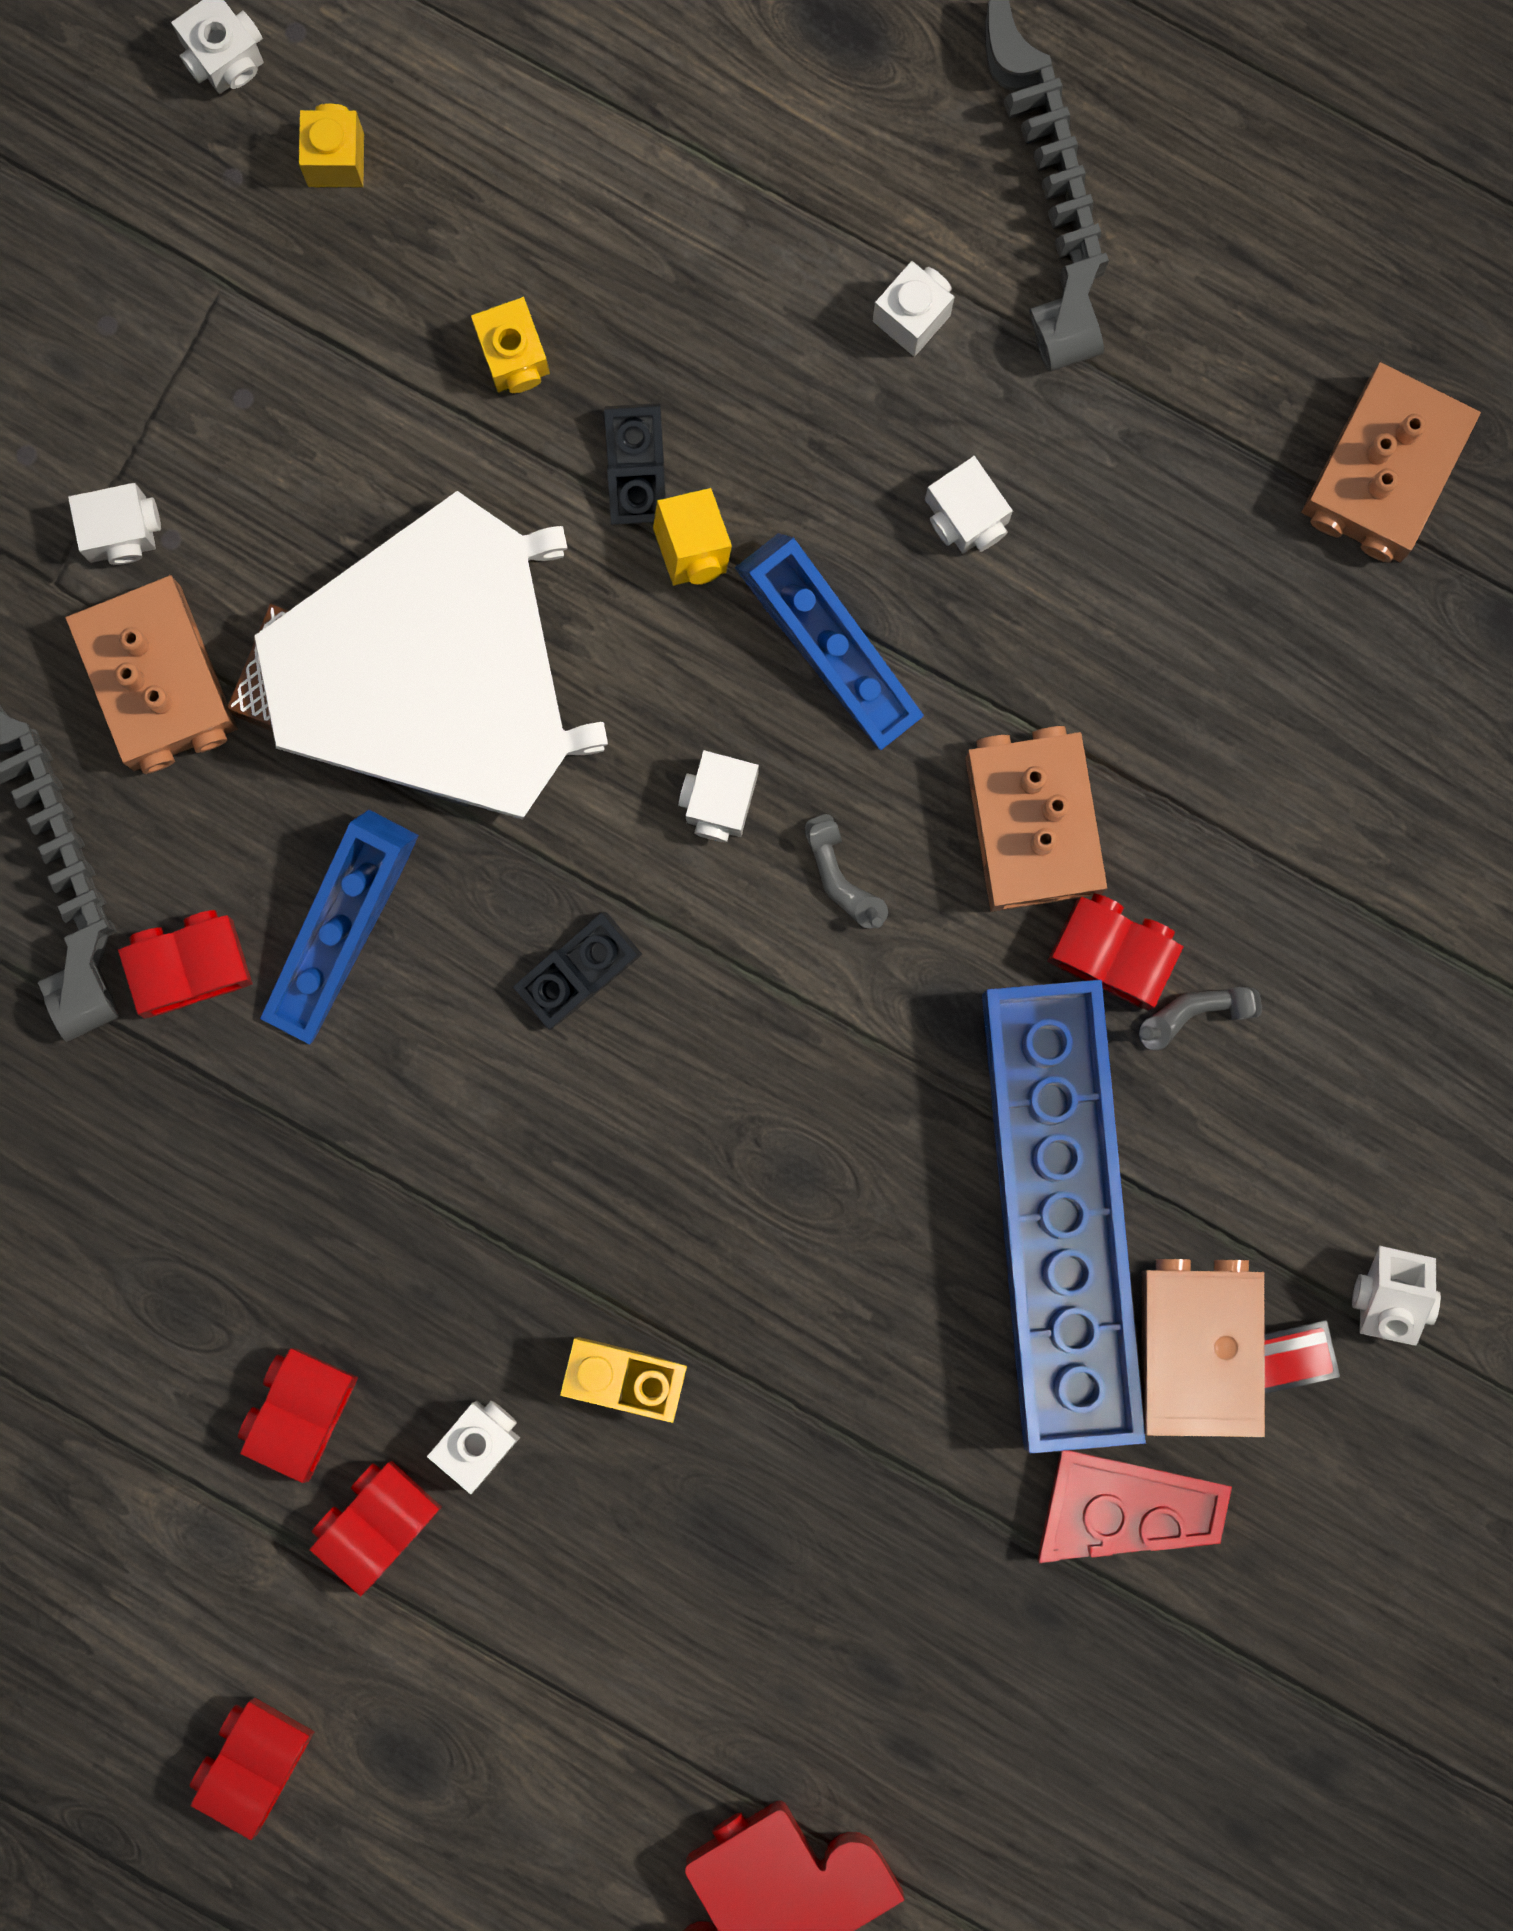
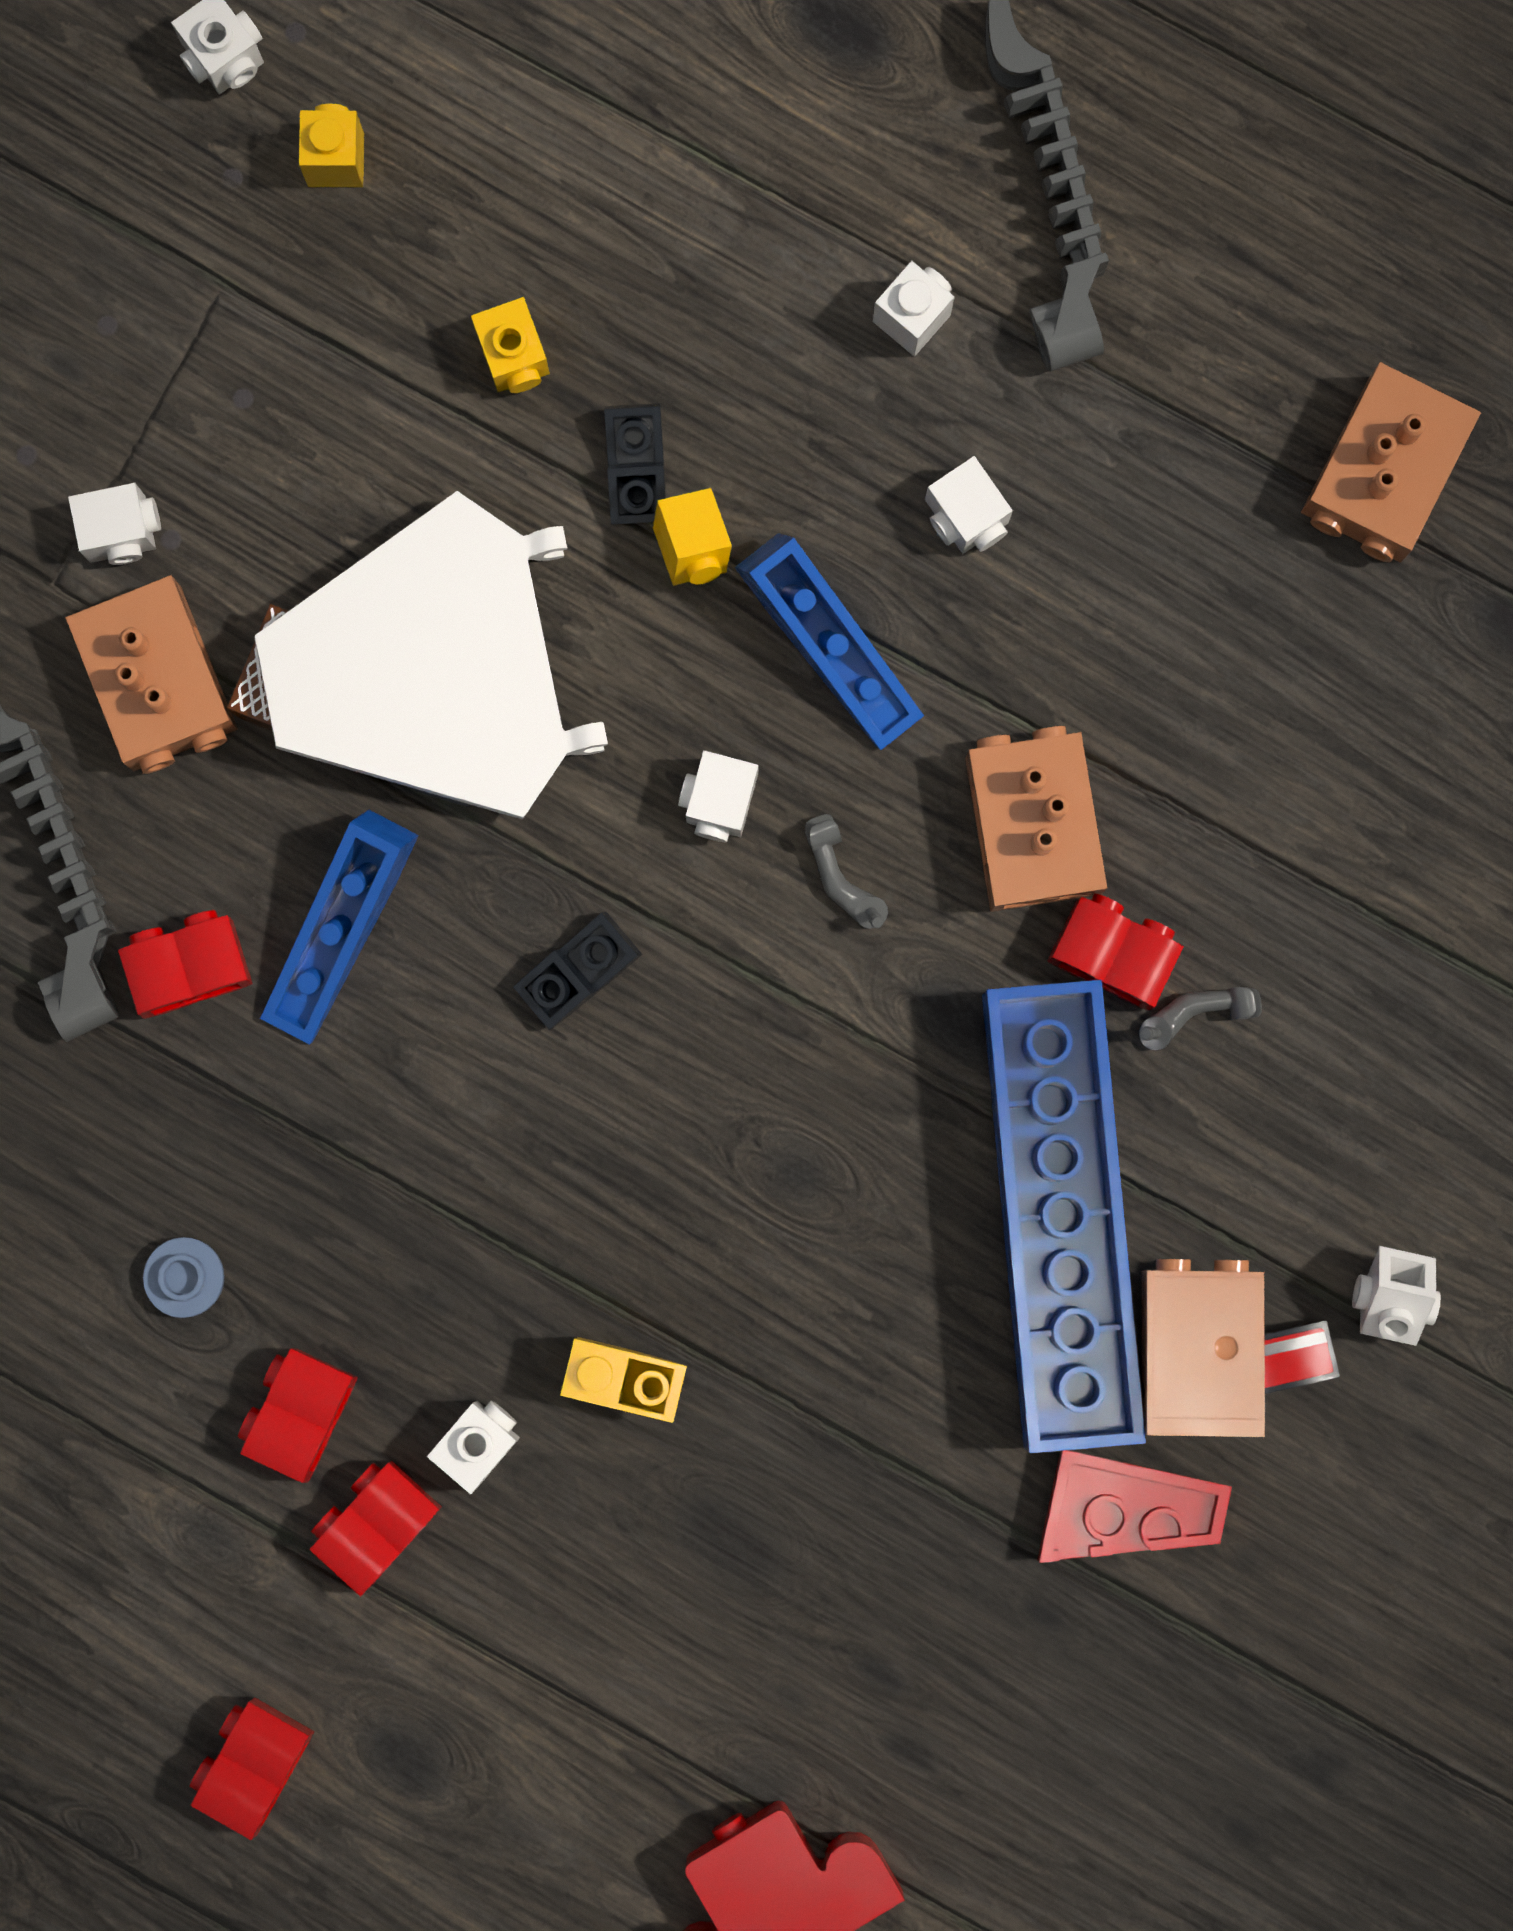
none -> sand blue piece [143,1238,225,1318]

